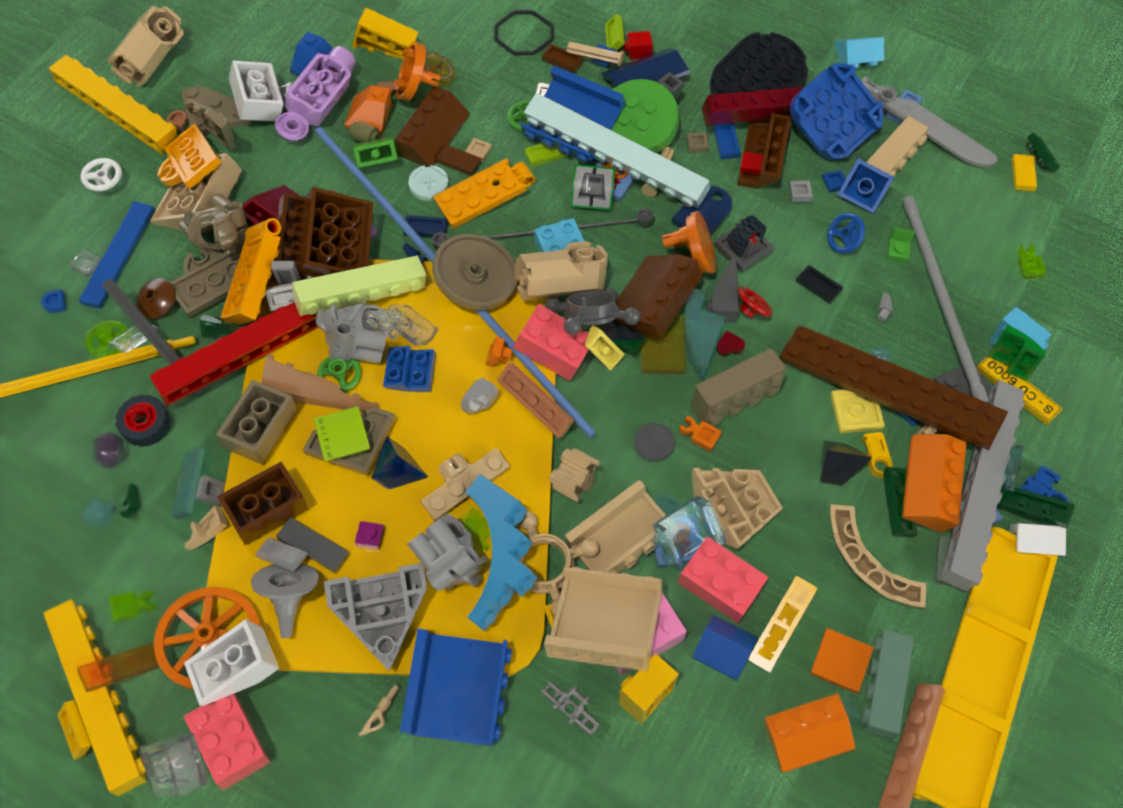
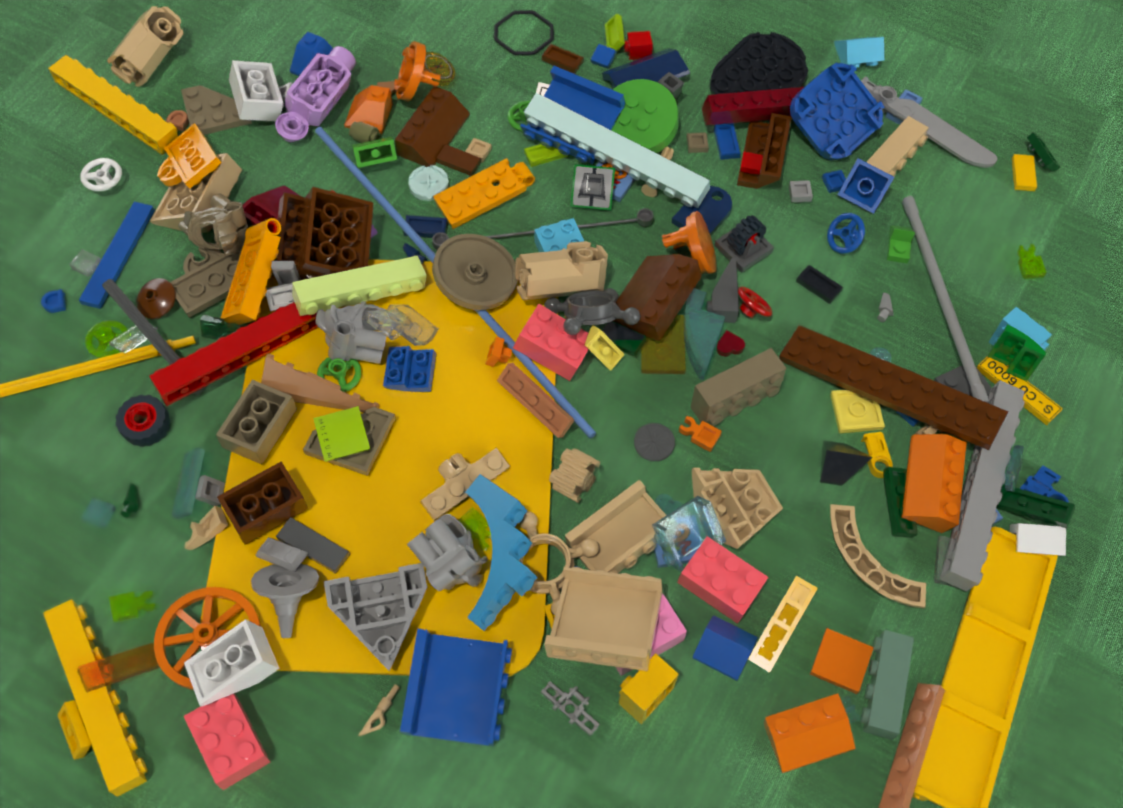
head [93,432,124,468] -> none
clear slope [139,733,208,798] -> none
dark tan plate [184,98,236,152] -> none
yellow wedge [351,8,419,59] -> none
magenta plate [355,521,384,550] -> none
slope [371,437,428,489] -> none
light grey rock [461,378,499,414] -> none
tan axle [567,42,624,67] -> none

